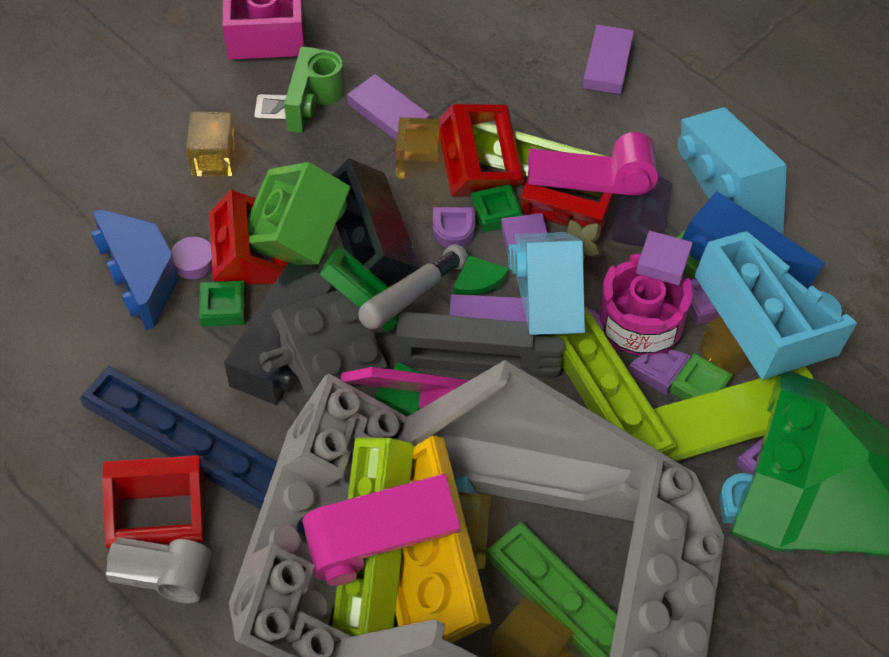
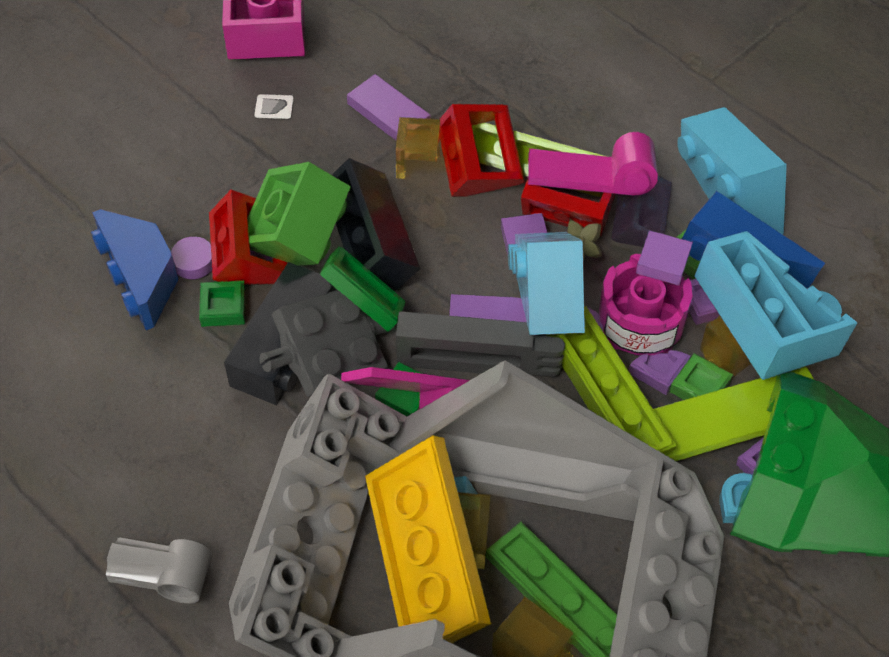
dark blue tile [80,365,305,536] -> none
red tile [102,455,206,549] -> none
clear yellow brick [186,112,236,176] -> none
bright green plate [284,47,344,133] -> none
dark pink door [302,474,461,586] -> none
lime slope [332,438,414,637] -> none
light grey piece [358,244,468,329] -> none
medium lavender tile [433,207,475,248] -> none
green tile [453,255,509,295] -> none
green tile [471,184,523,233] -> none
medium lavender tile [583,24,634,95] -> none

